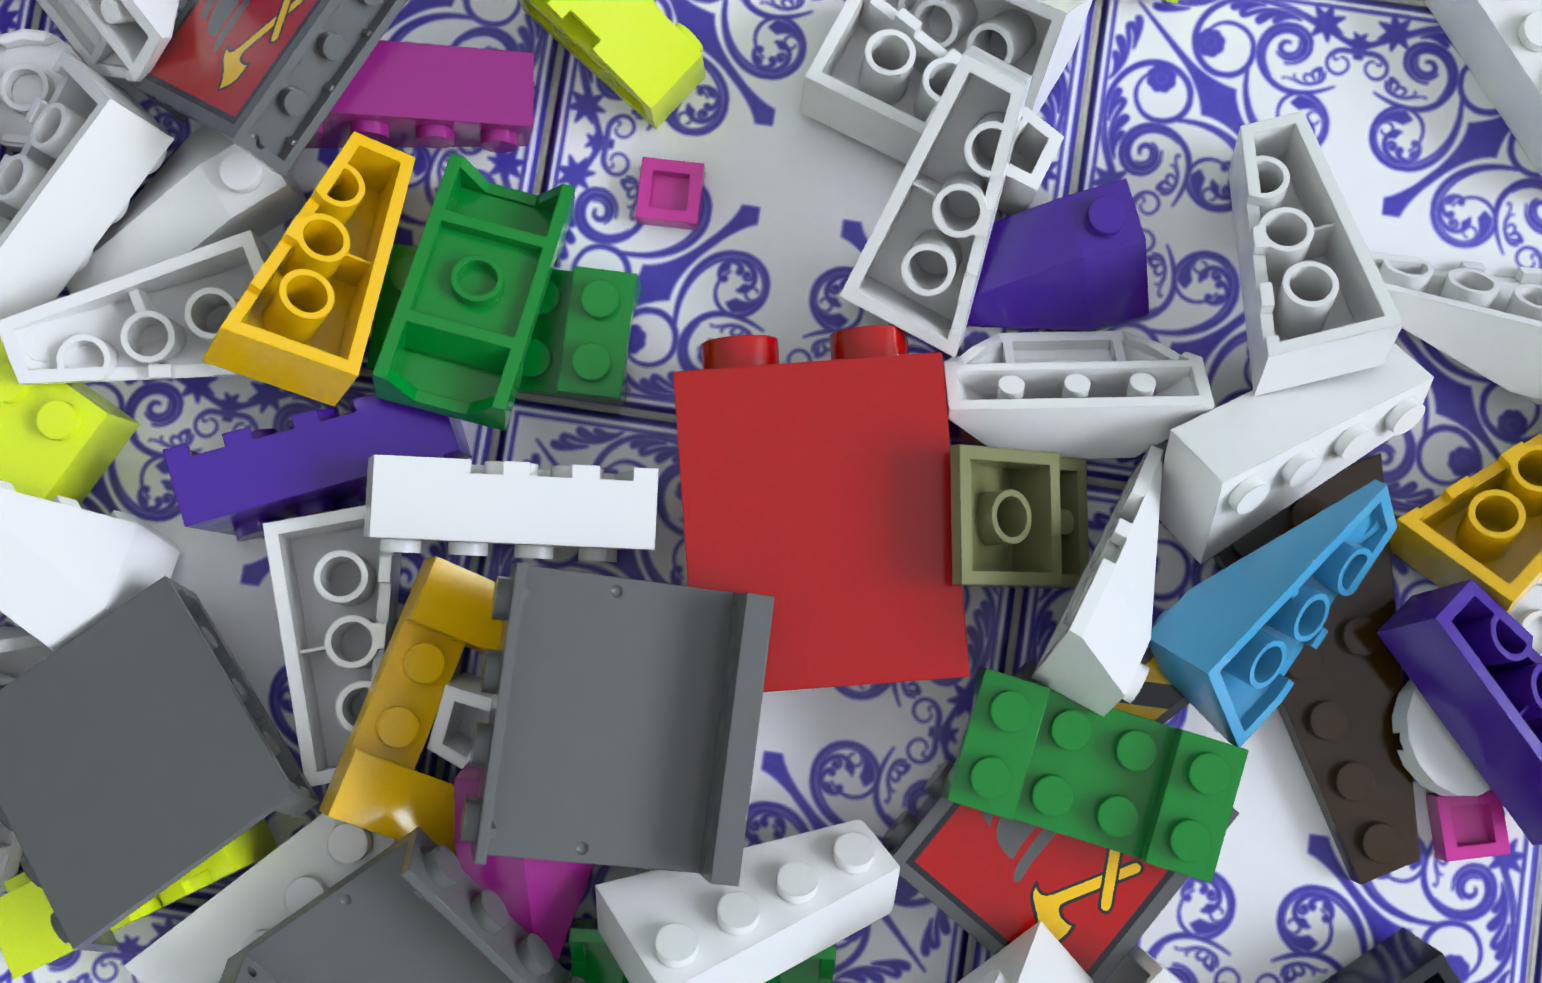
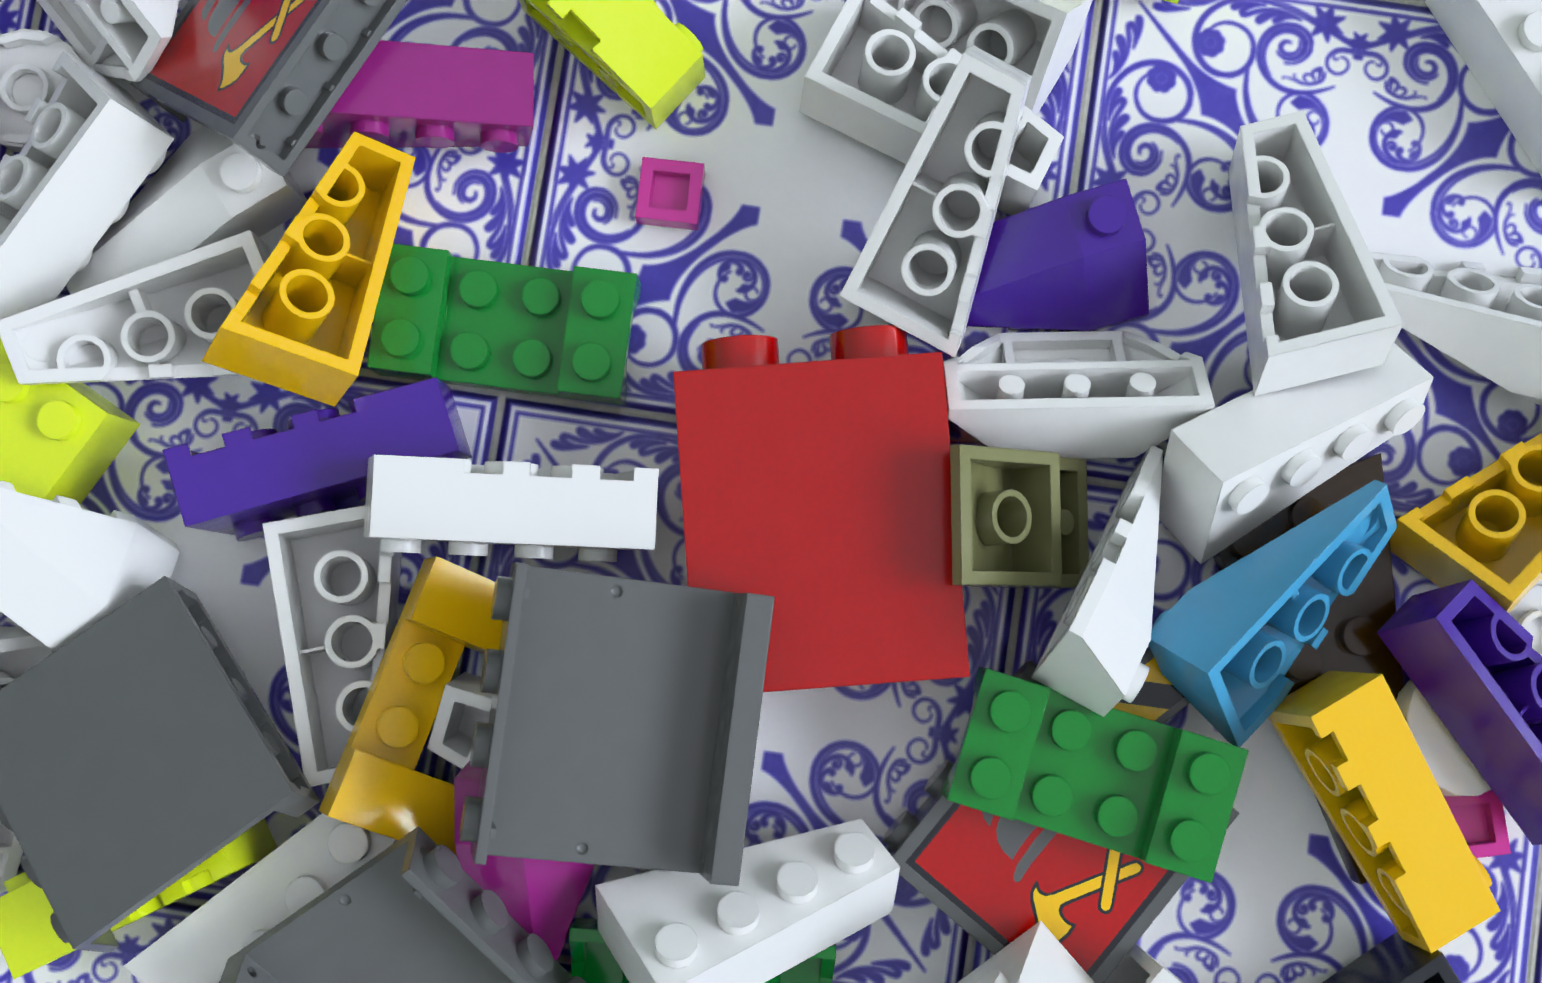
green piece [372,153,575,431] -> none
none -> yellow wedge [1268,671,1501,953]

